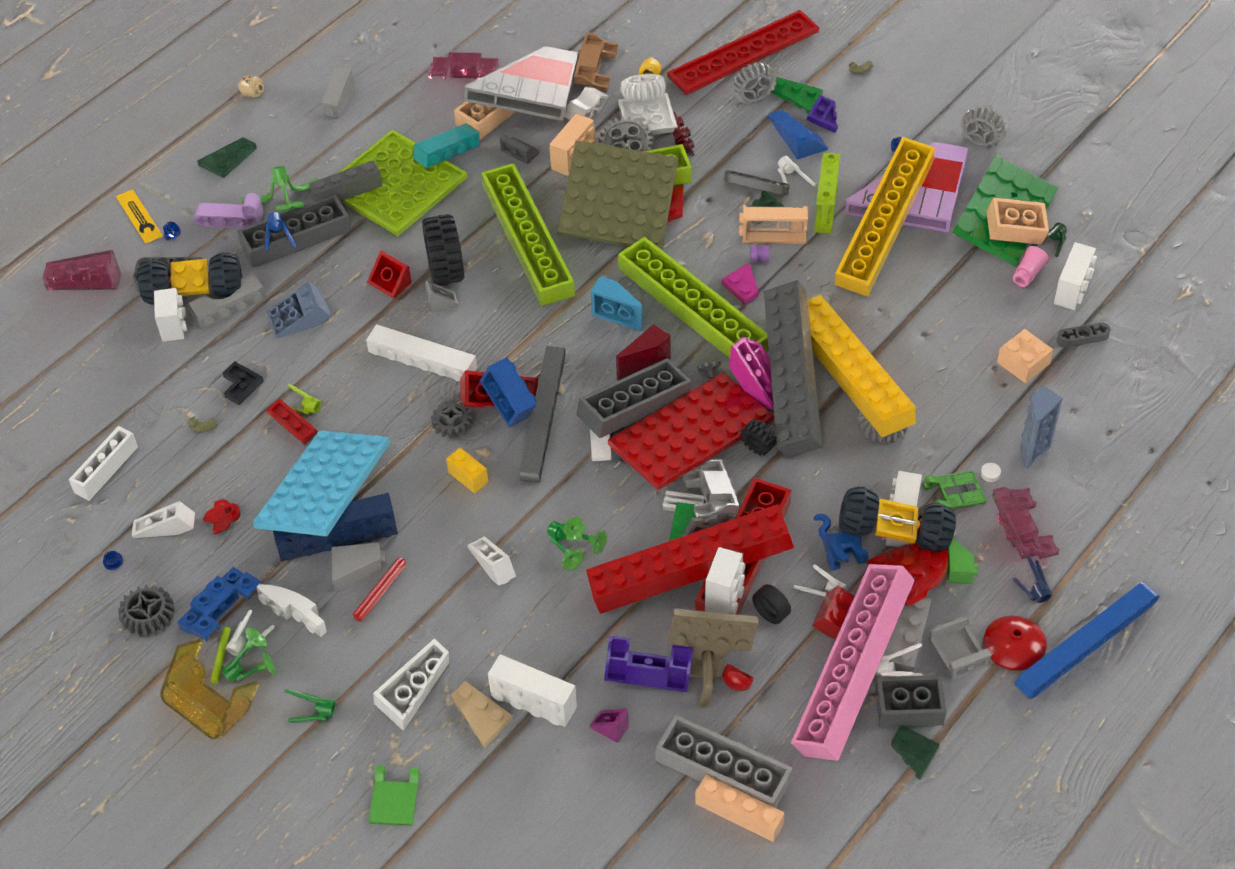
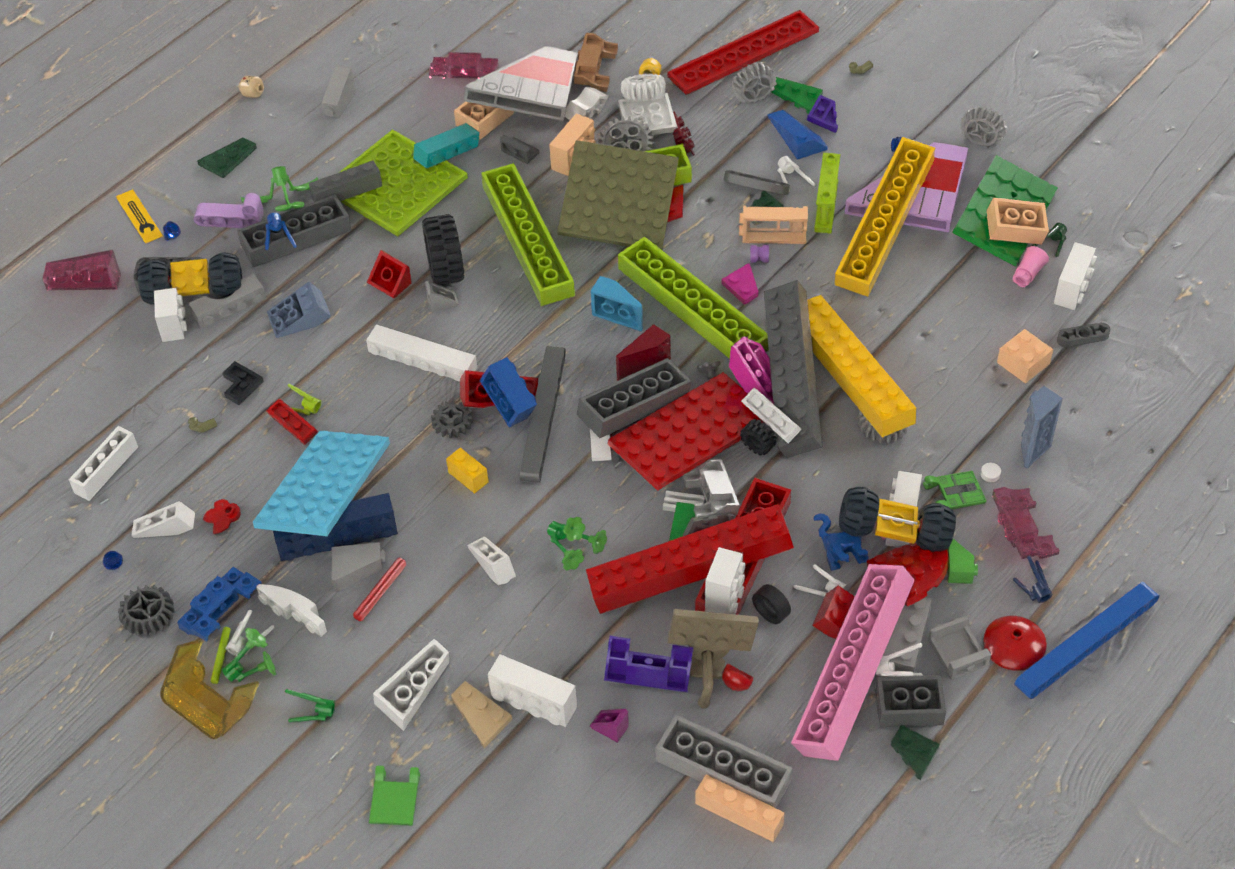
none -> white tile [741,388,802,444]

